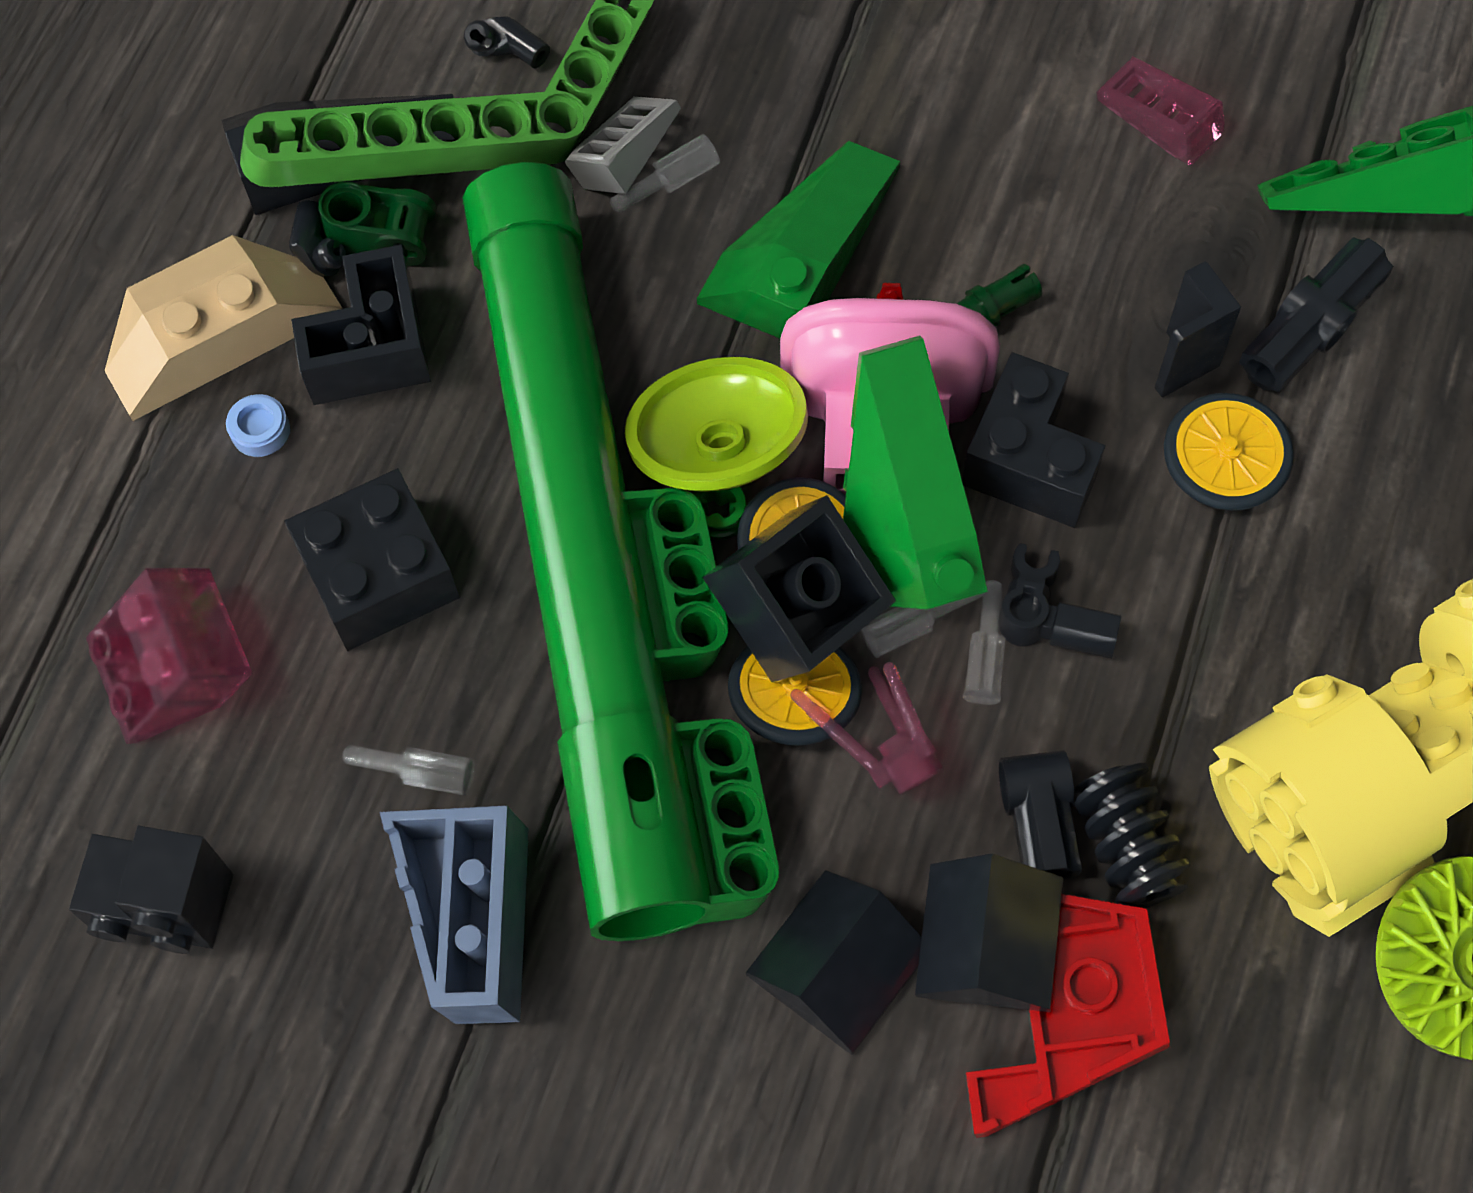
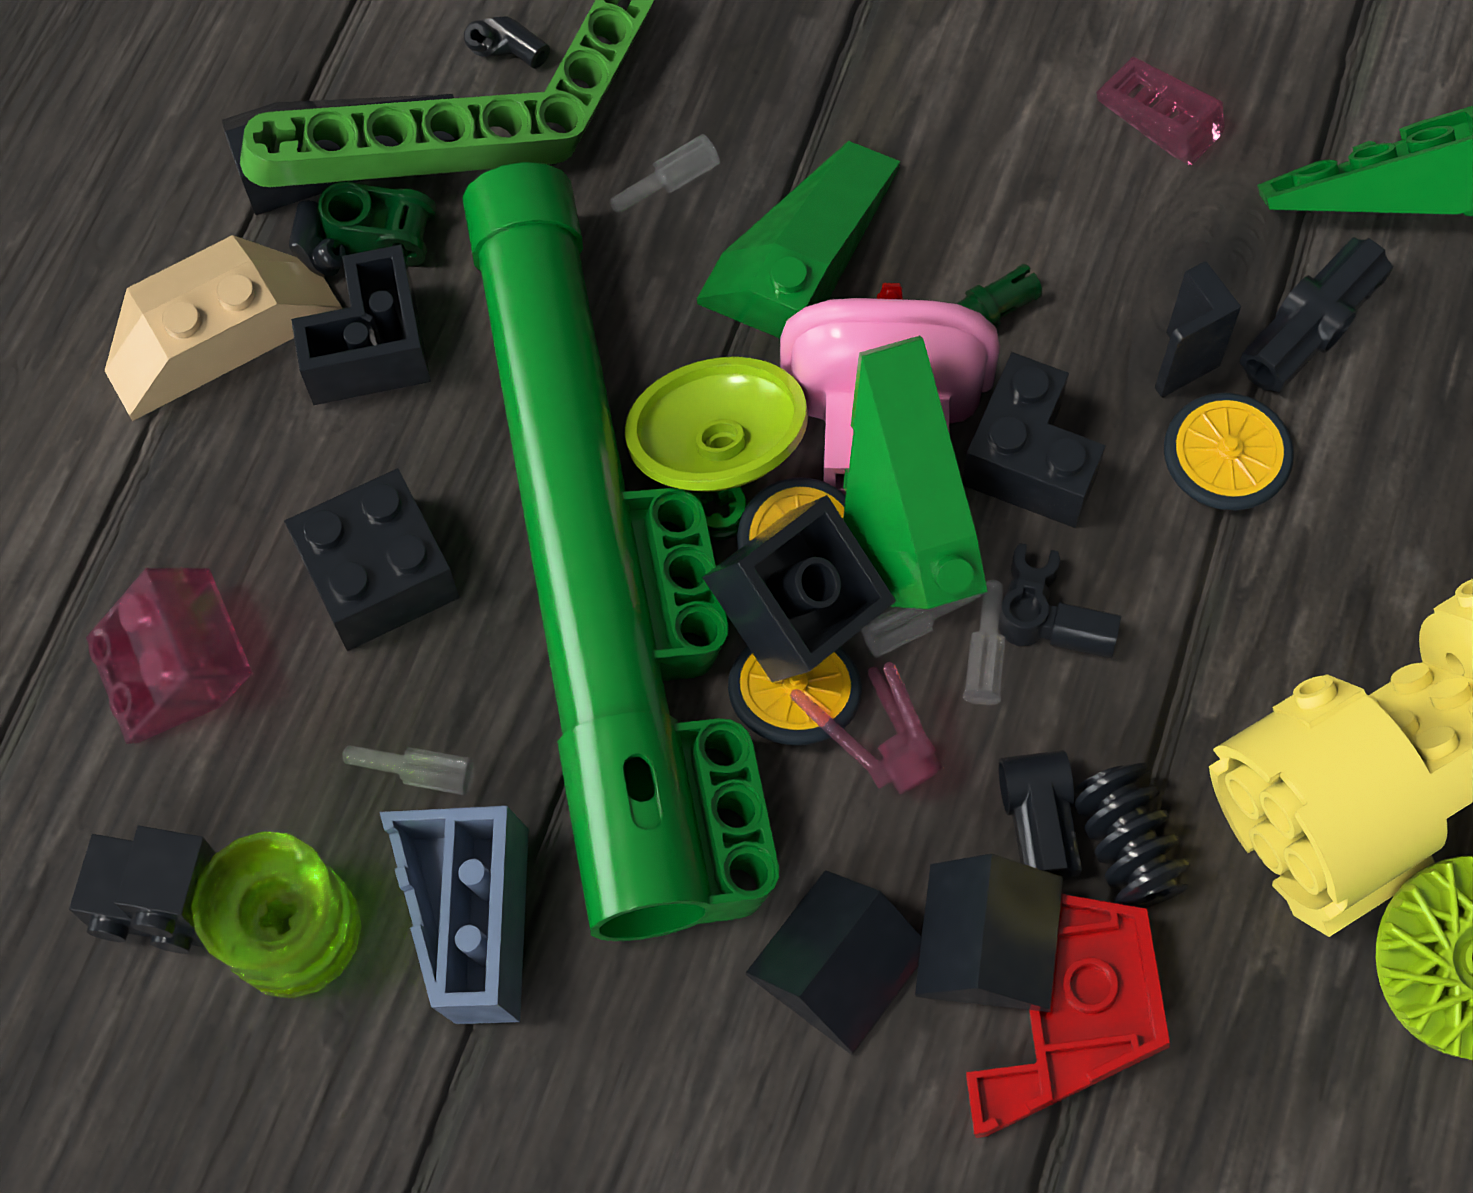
light blue tile [226,394,290,457] -> none
light grey slope [565,96,681,194] -> none
none -> clear neon green wheel [191,831,361,998]

